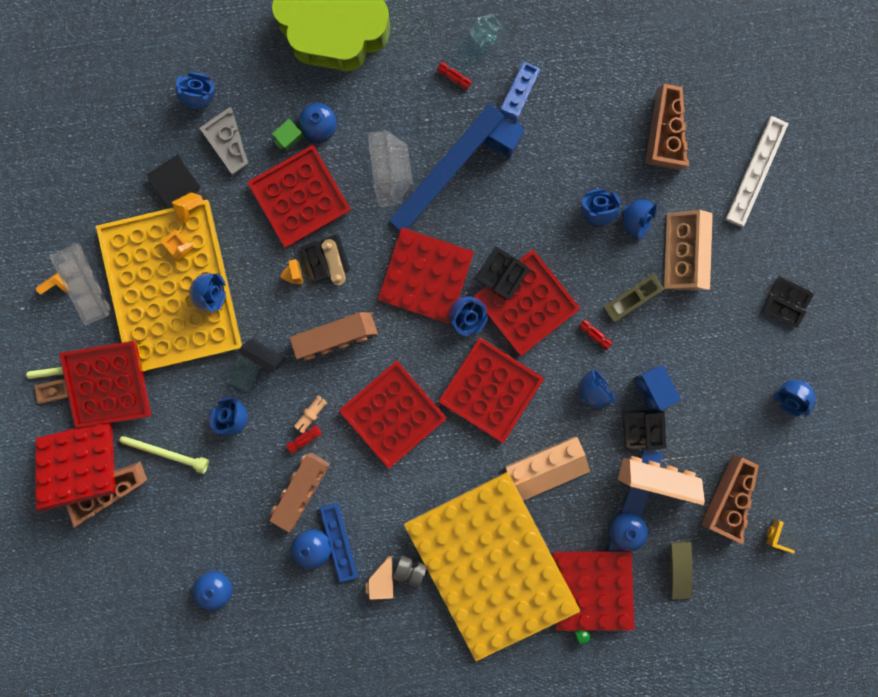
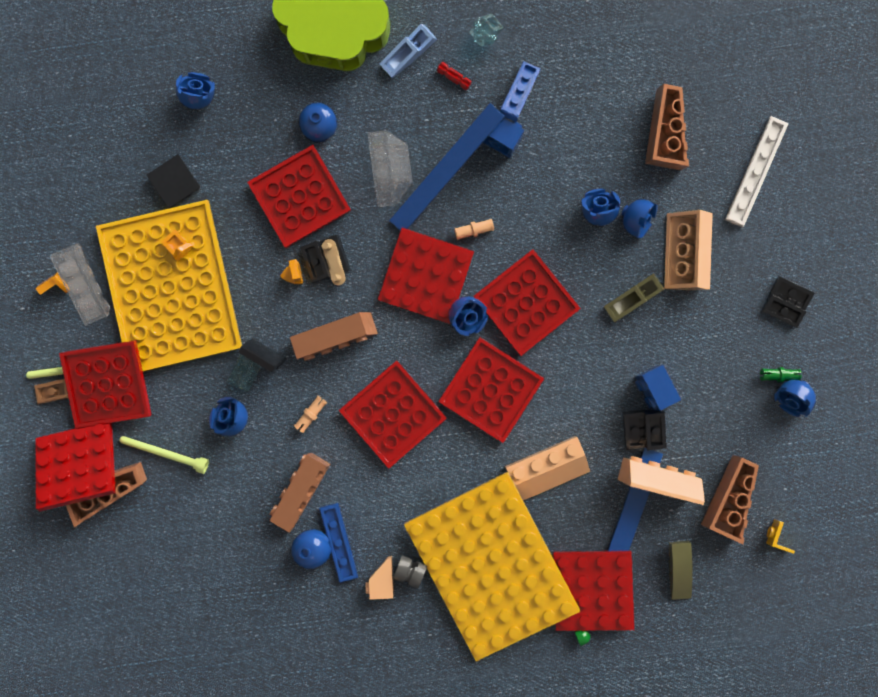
light orange tile [171,193,204,223] -> none
blue cylinder [189,273,226,313] -> none
blue cylinder [193,571,233,611] -> none
light grey wing [200,107,249,176] -> none
bright green brick [272,119,304,152] -> none
red axle [286,425,322,454] -> none
black slope [475,246,530,300] -> none
red axle [579,320,612,350] -> none
blue cylinder [579,369,615,409] -> none
blue cylinder [608,512,648,551] -> none
none -> light blue slope [379,24,437,78]
none -> light nougat pin [454,219,494,240]
none -> green pin [760,367,802,382]

